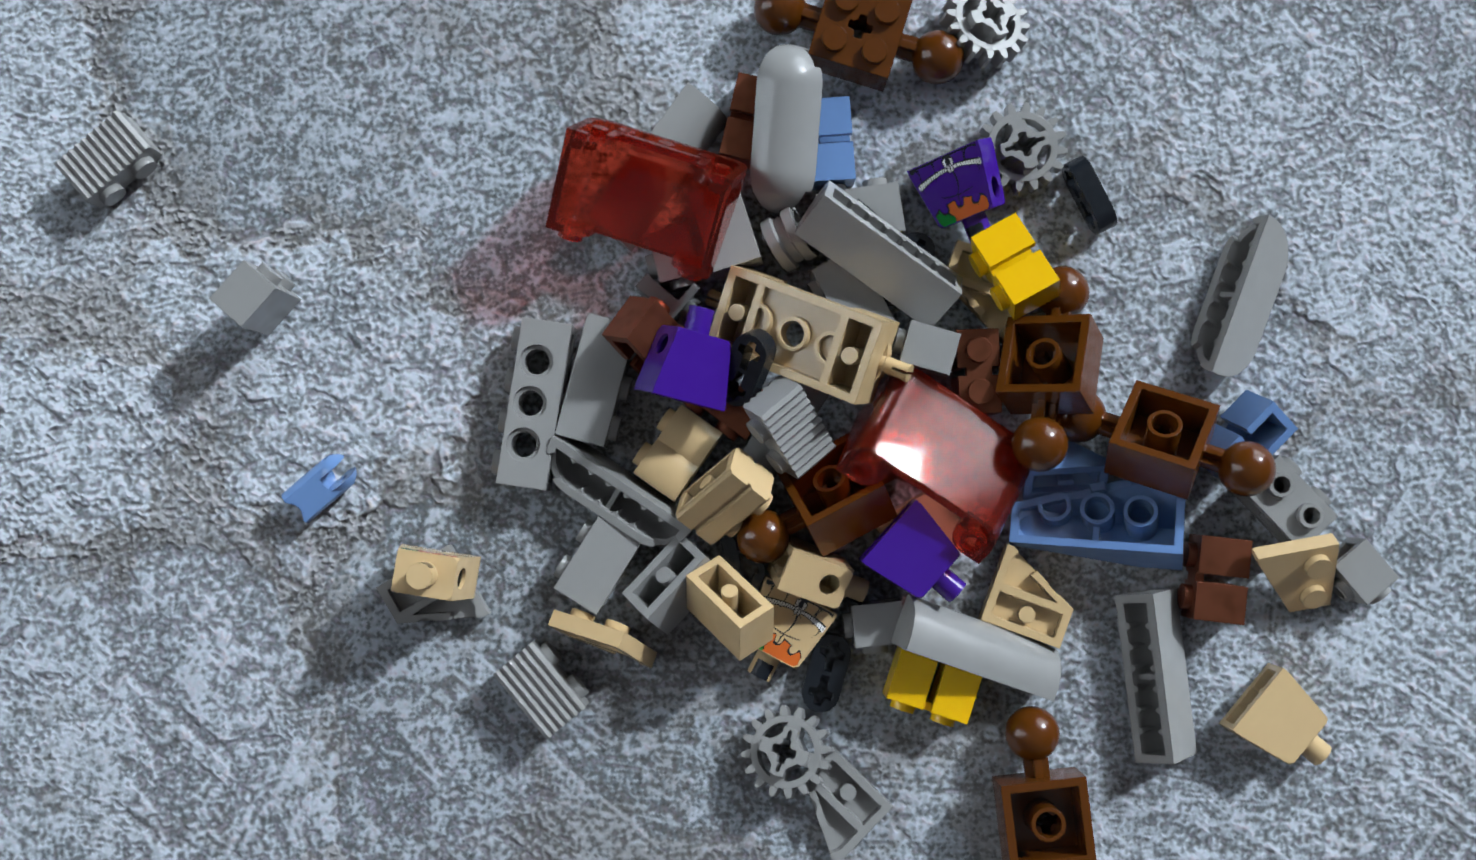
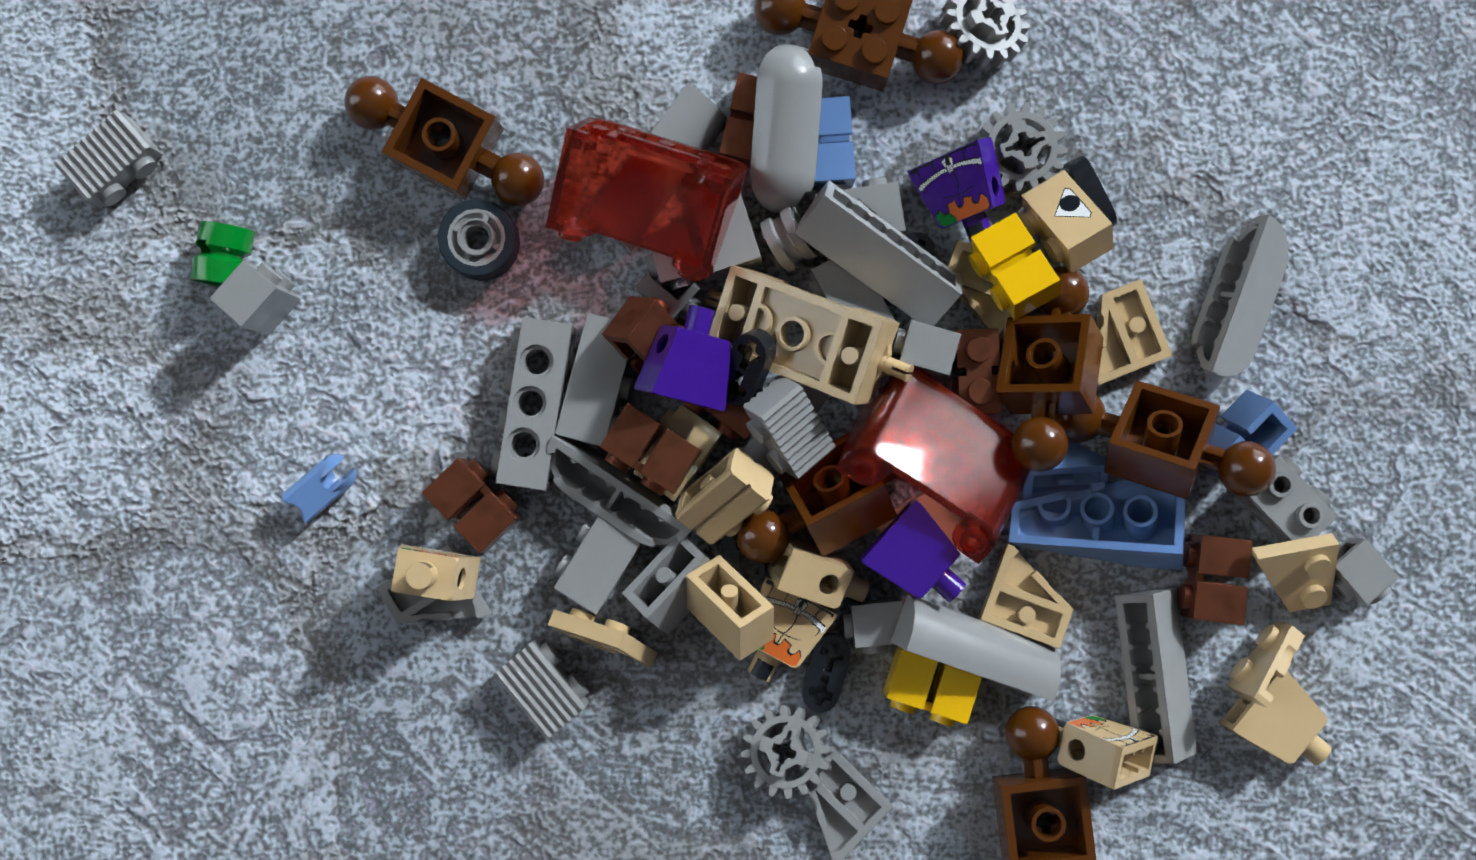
none -> green wheel [190,221,255,287]
none -> reddish brown brick [344,76,544,206]
none -> copper piece [421,458,522,553]
none -> wheel [437,199,520,281]
none -> copper piece [599,403,702,496]
none -> tan brick [1021,170,1114,272]
none -> tan torso [1055,715,1158,790]
none -> tan wing [1096,279,1173,386]
none -> tan wing [1226,621,1305,708]

